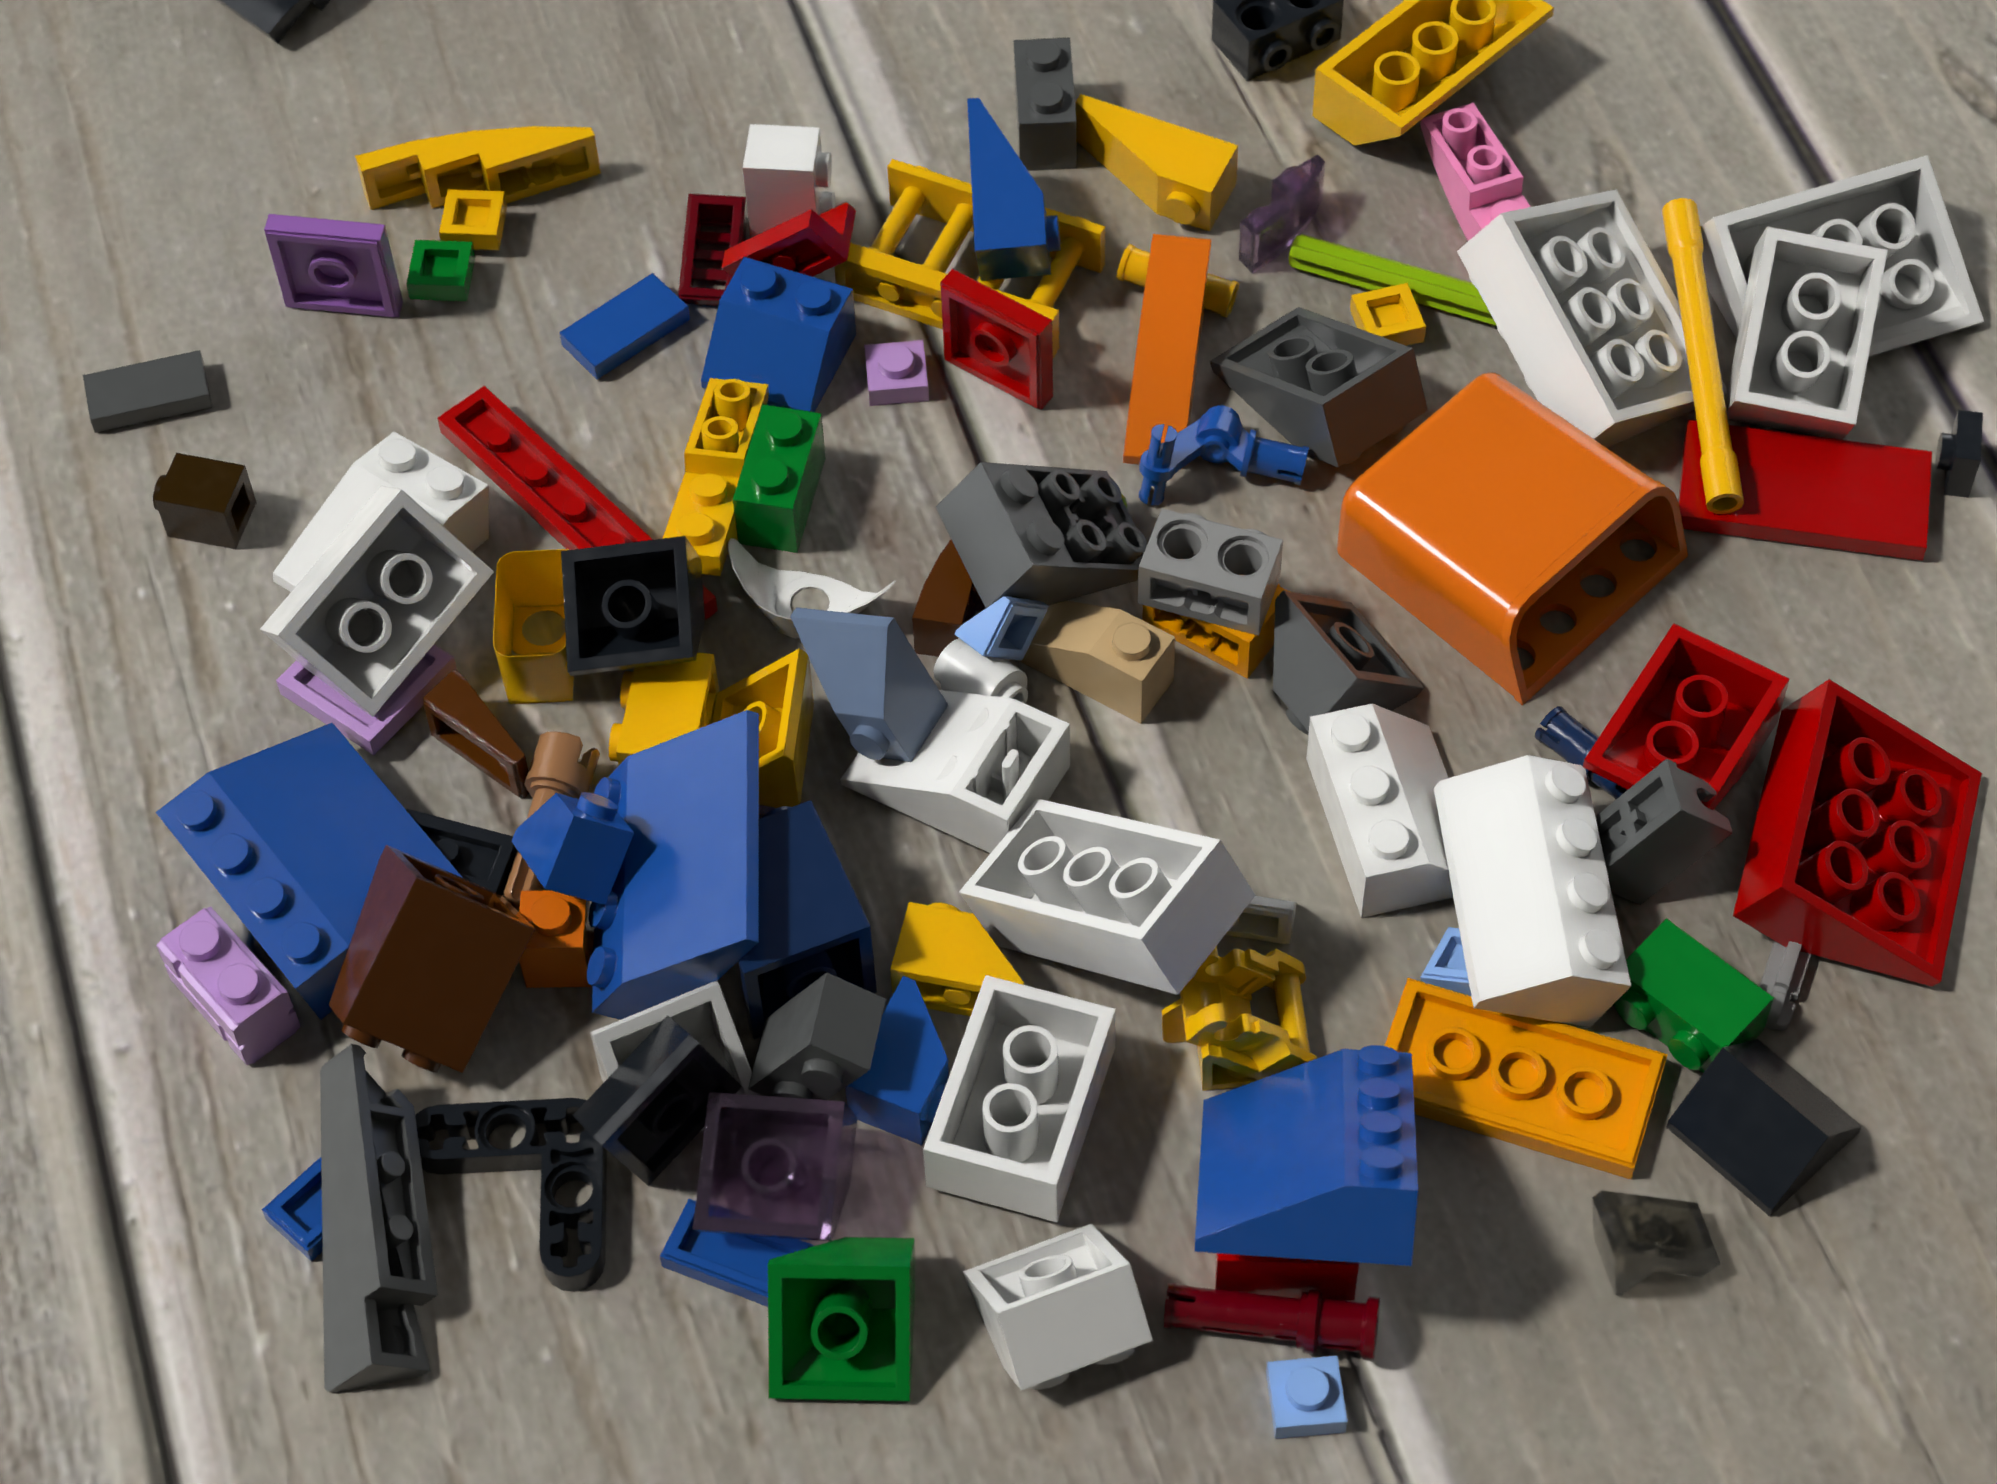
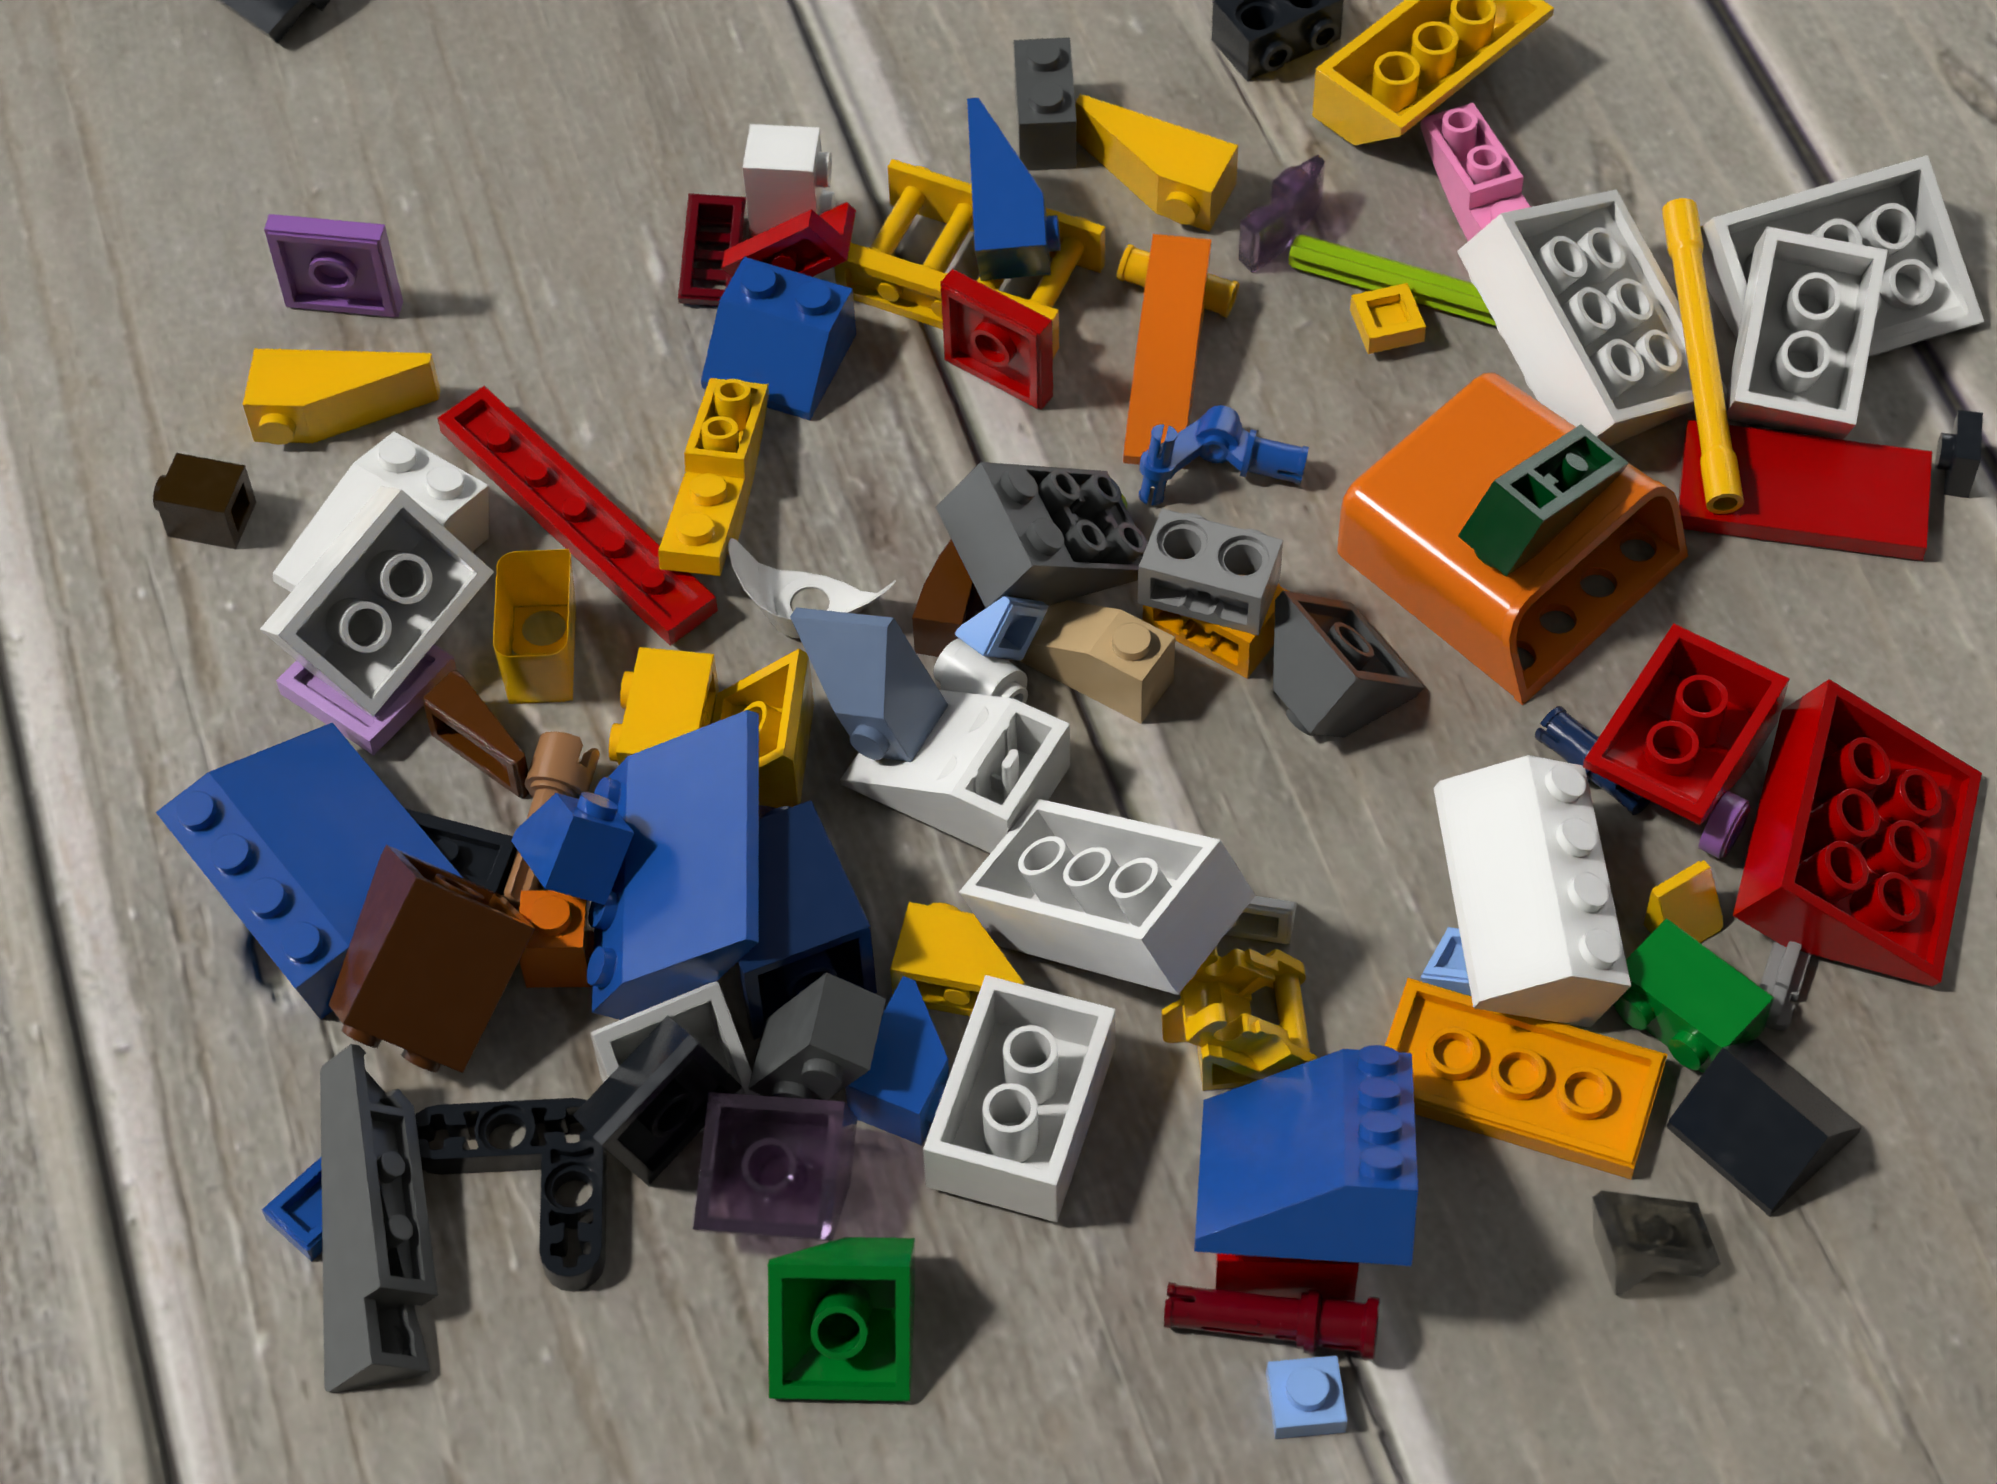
dark grey tile [83,350,212,433] -> none
lavender brick [156,907,300,1066] -> none
yellow slope [355,126,601,210] -> none
green plate [406,240,476,302] -> none
yellow plate [439,189,507,250] -> none
blue tile [559,273,690,380] -> none
black slope [561,536,705,676] -> none
blue tile [660,1199,814,1307] -> none
green brick [733,404,826,553] -> none
lavender plate [864,340,929,406] -> none
white slope [963,1224,1153,1391] -> none
dark grey slope [1210,307,1428,467] -> none
white slope [1306,704,1453,918] -> none
dark grey hinge [1595,759,1733,905] -> none
none -> yellow slope [243,348,440,445]
none -> dark green slope [1458,424,1629,576]
none -> yellow slope [1644,860,1723,943]
none -> medium lavender tile [1698,791,1751,859]

